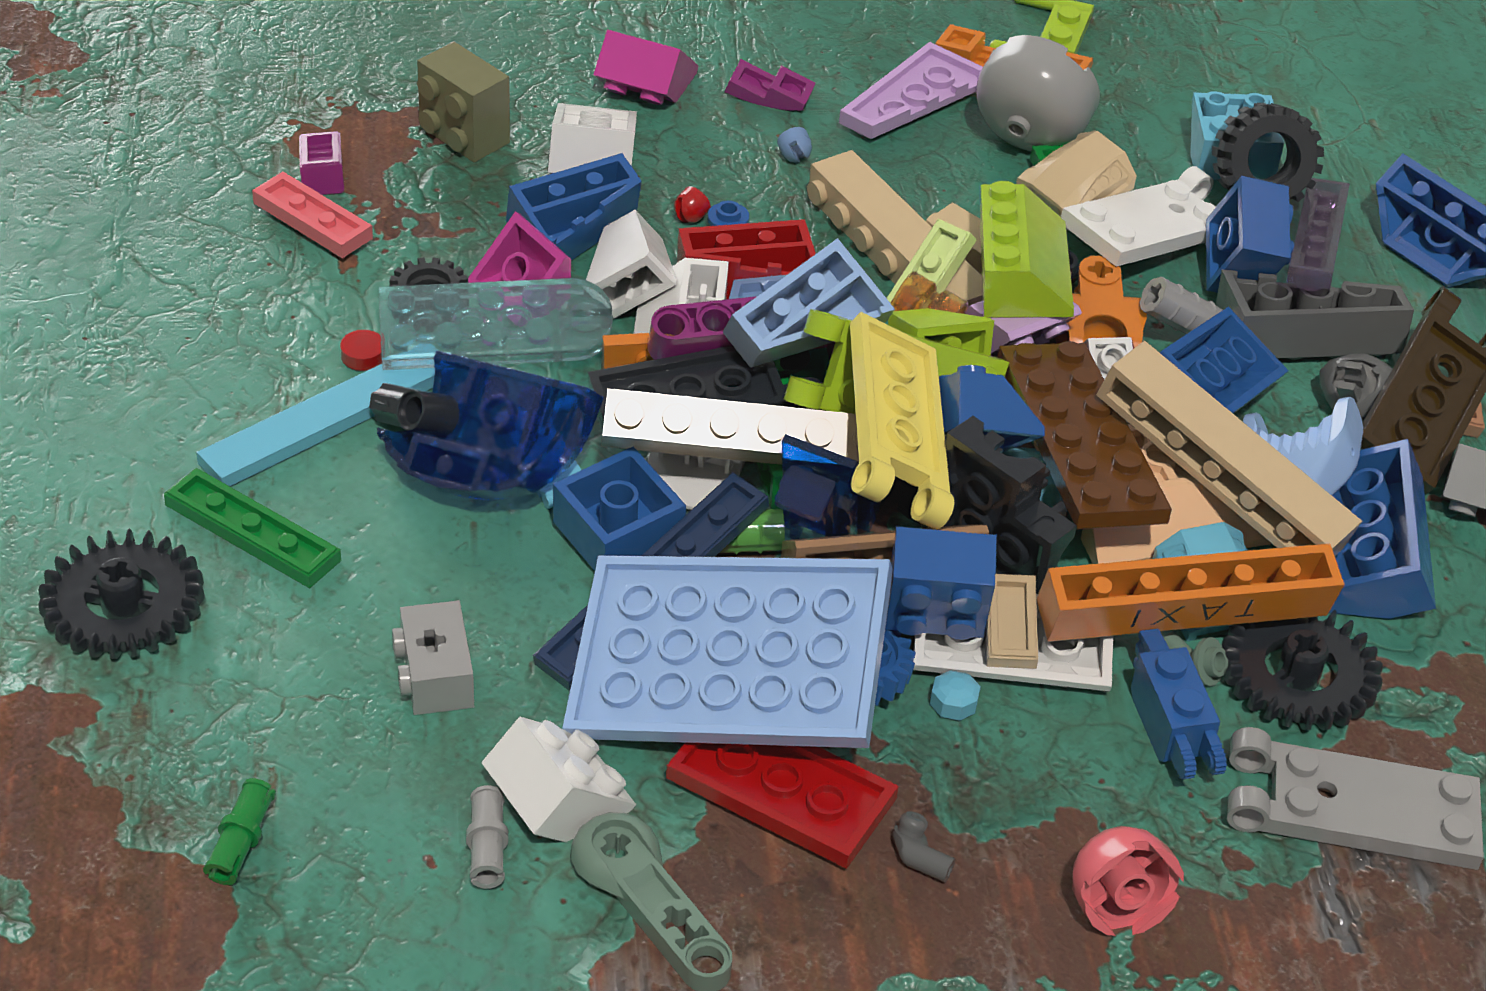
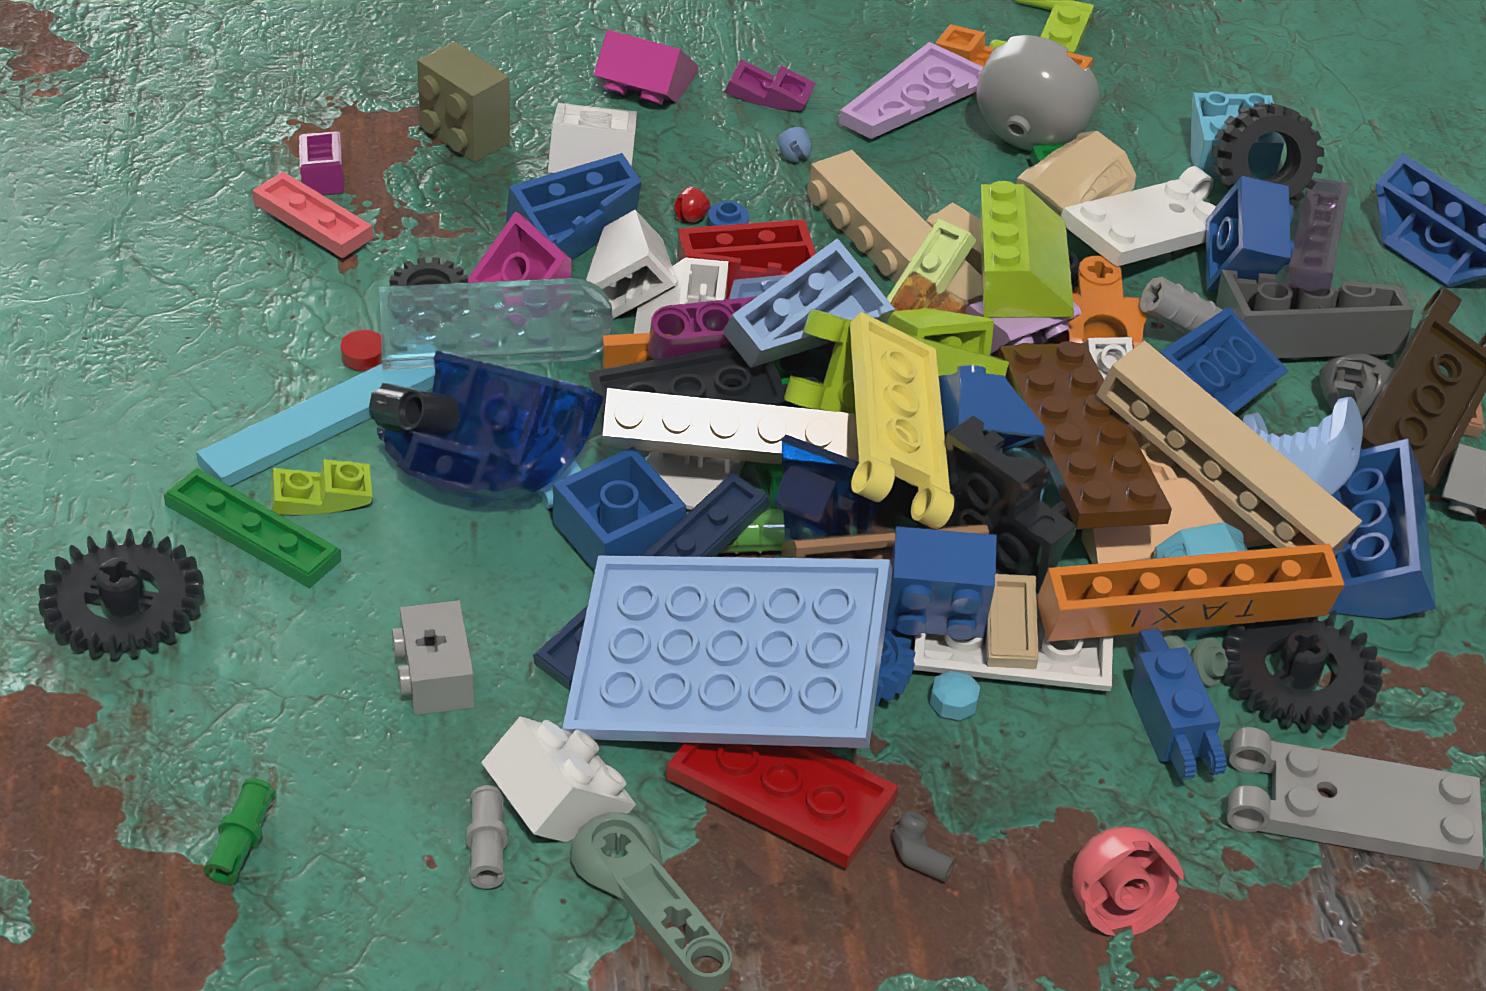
none -> lime slope [270,459,373,515]

